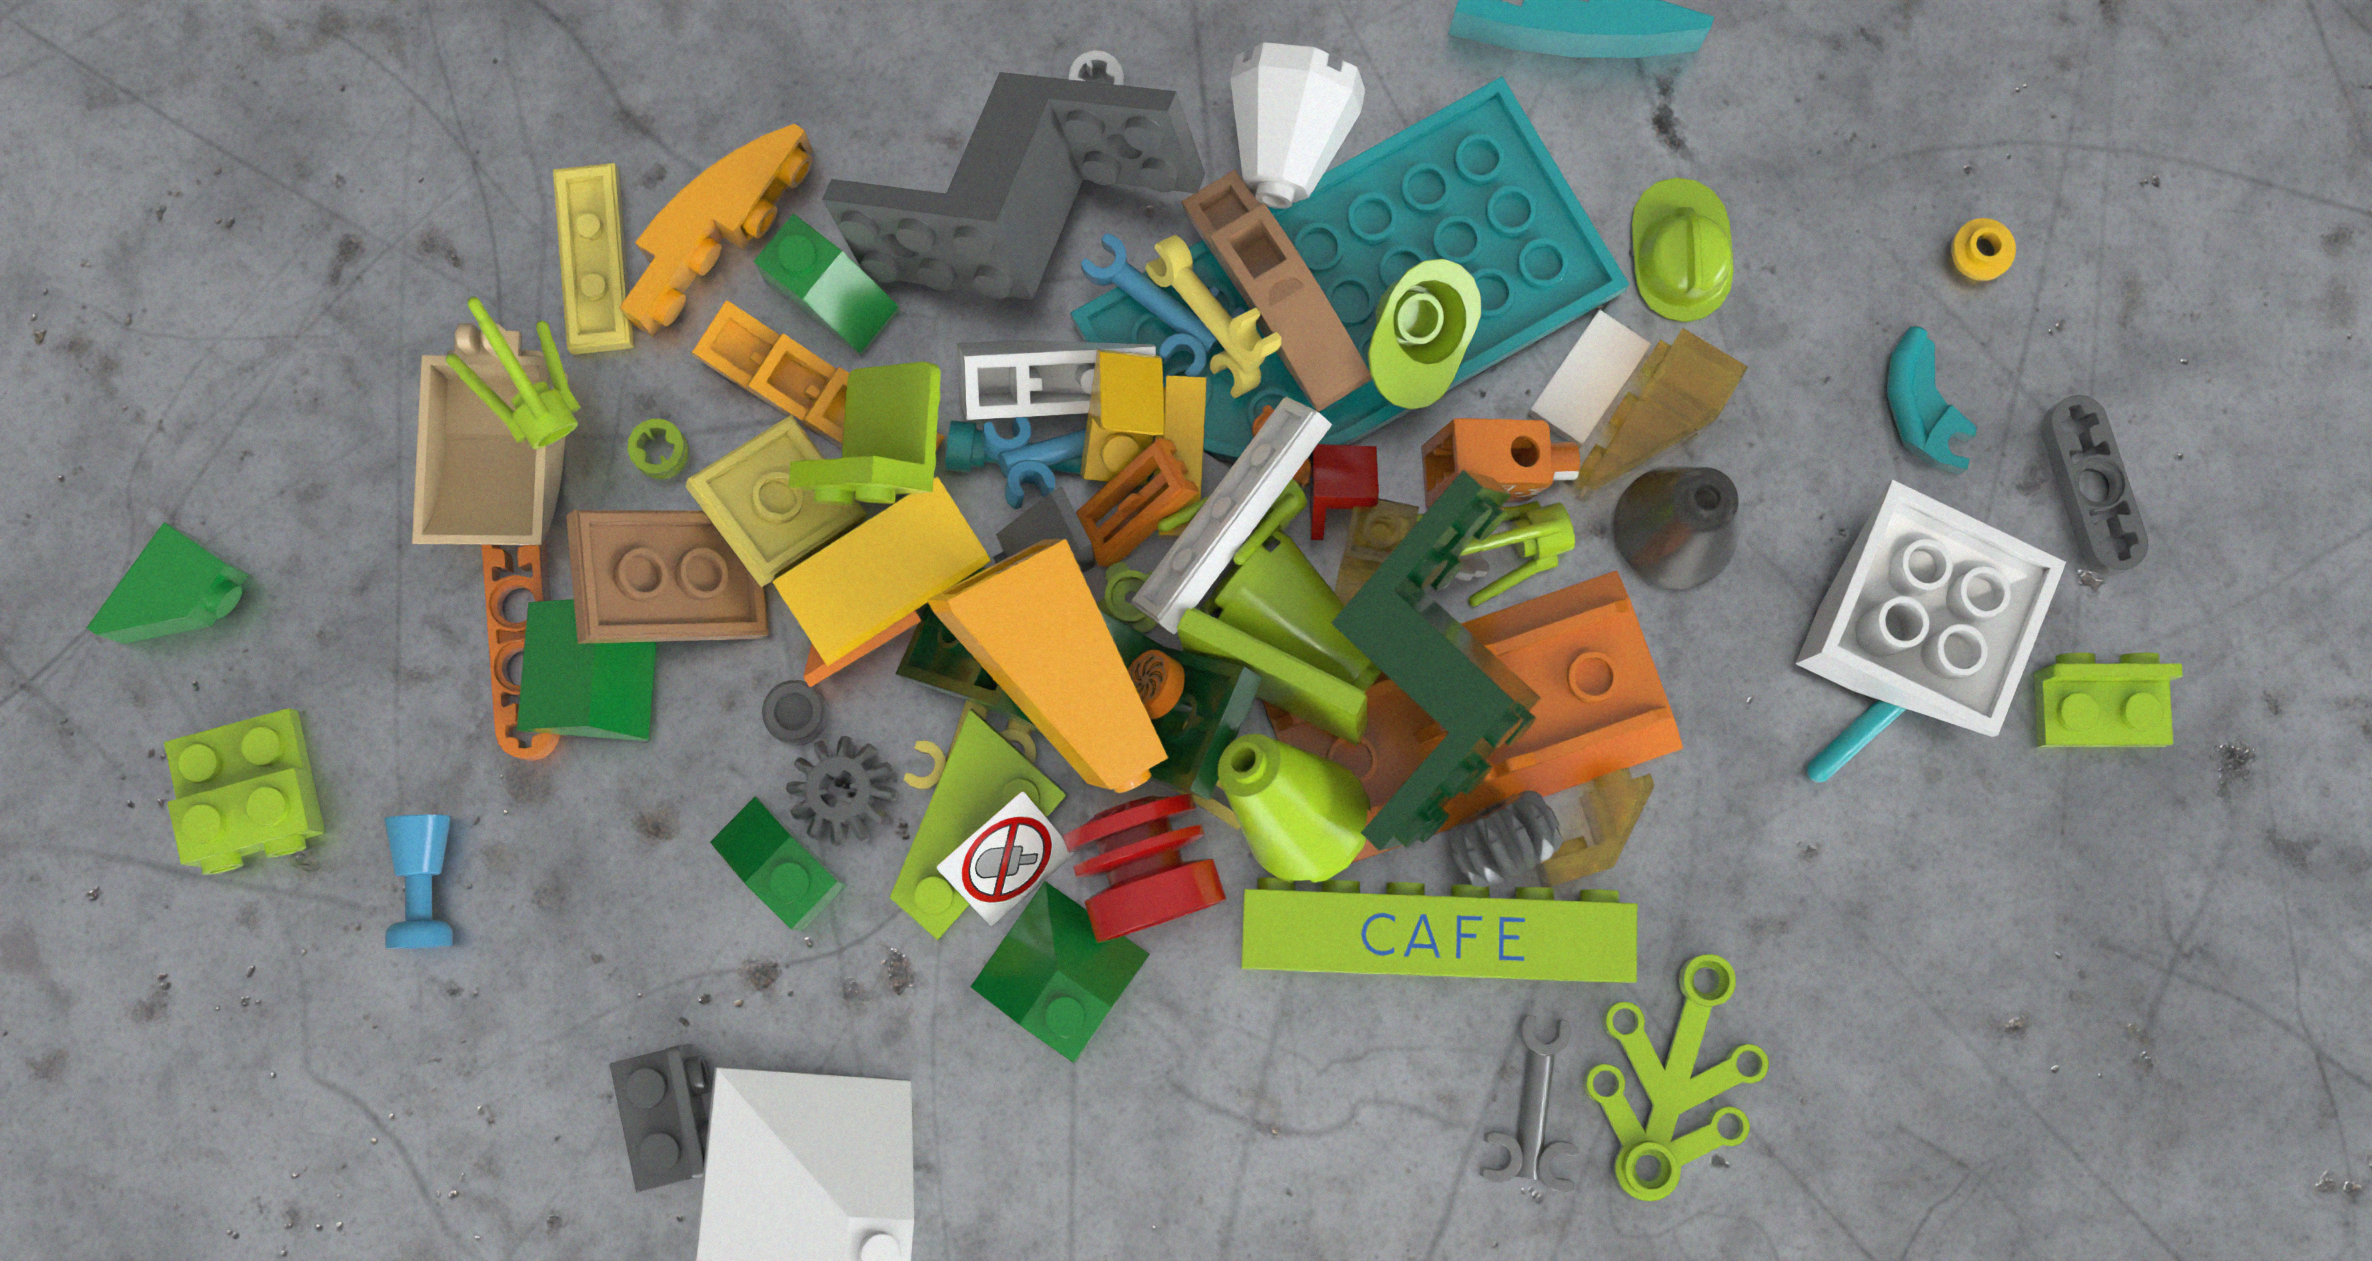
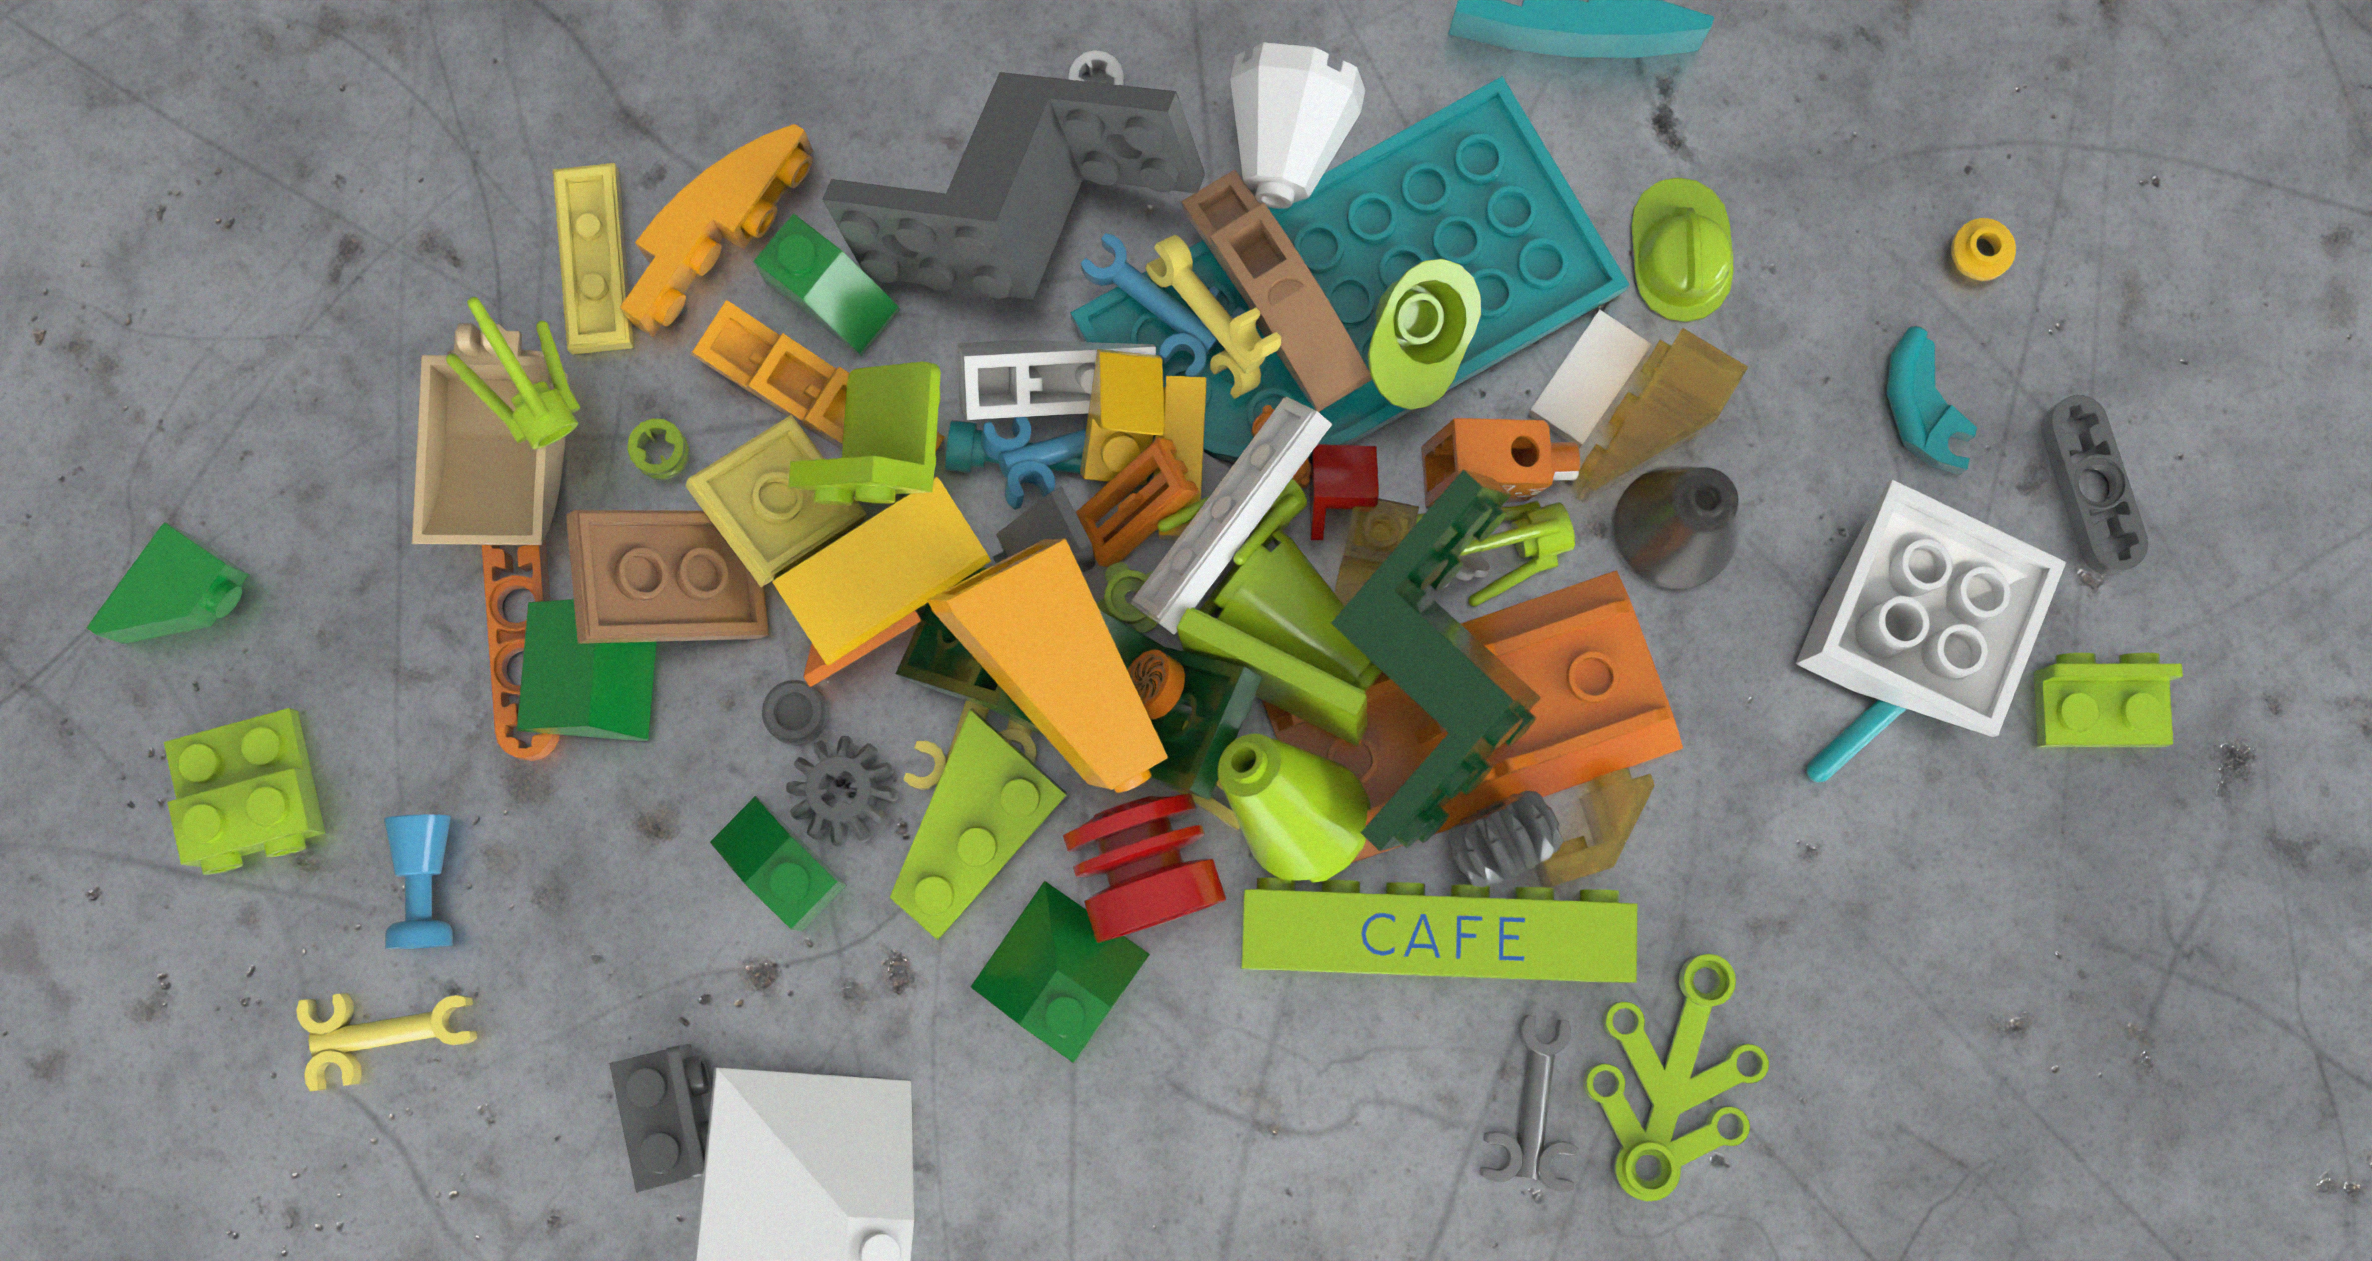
sticker [937,791,1075,926] -> none
none -> light yellow bar [296,993,477,1092]

